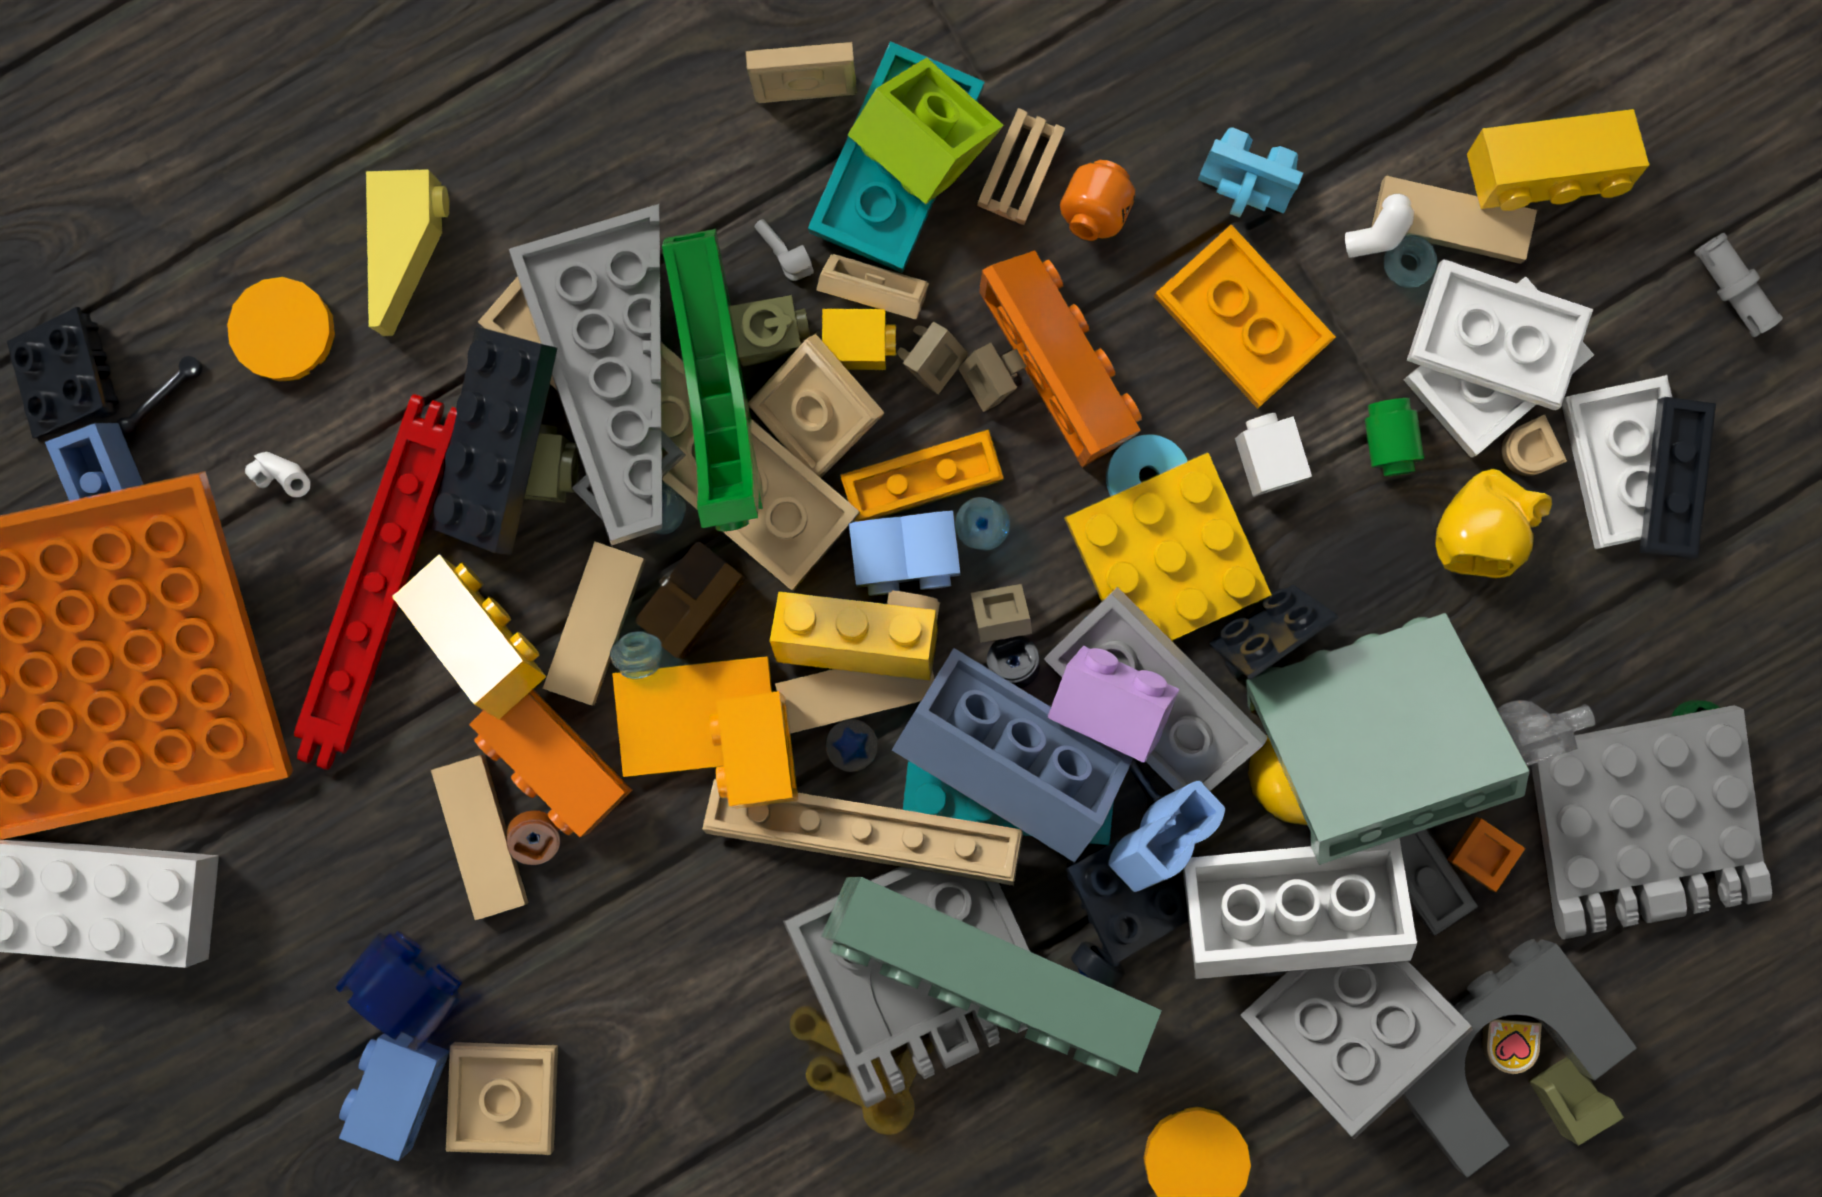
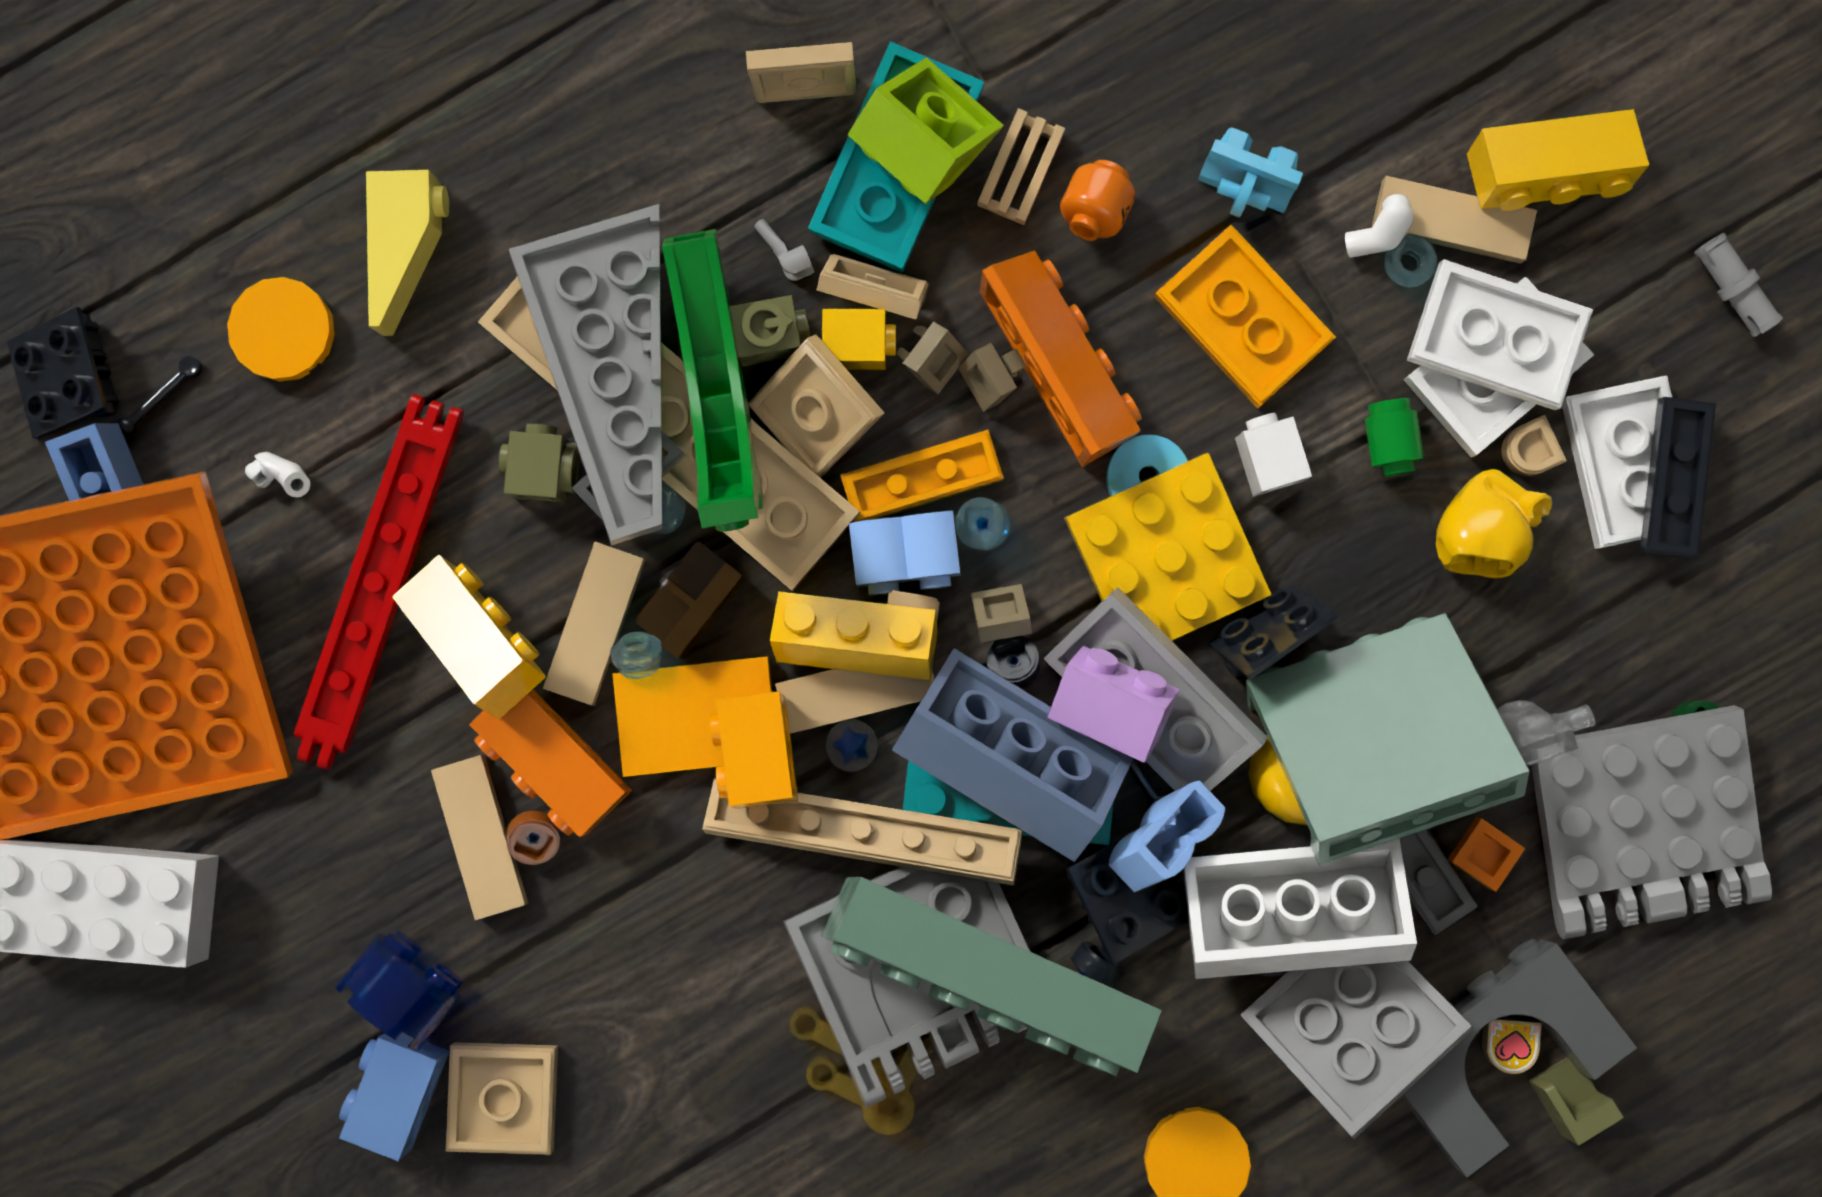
black plate [431,326,558,555] -> none

